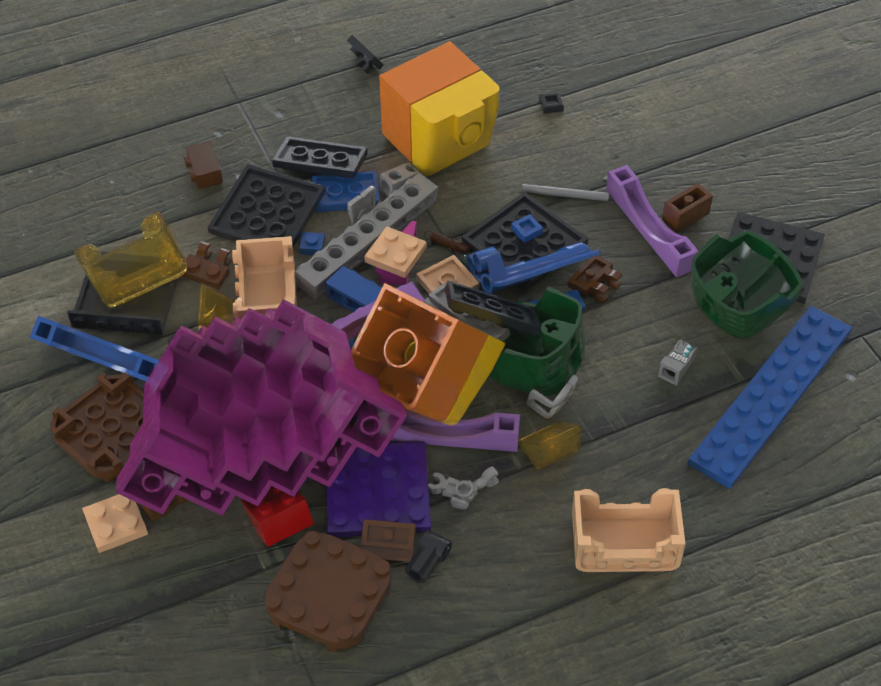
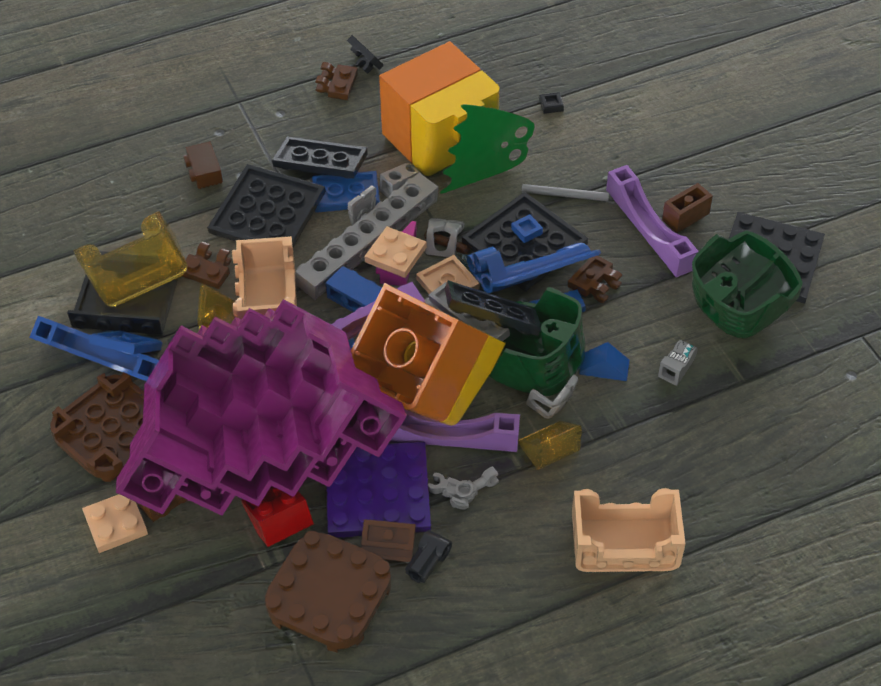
blue plate [299,232,325,255] -> none
blue plate [688,306,852,490] -> none
none -> blue tile [88,330,162,354]
none -> reddish brown plate [315,62,358,101]
none -> light grey piece [425,218,464,257]
none -> green piece [440,104,535,194]
none -> blue slope [579,342,630,381]

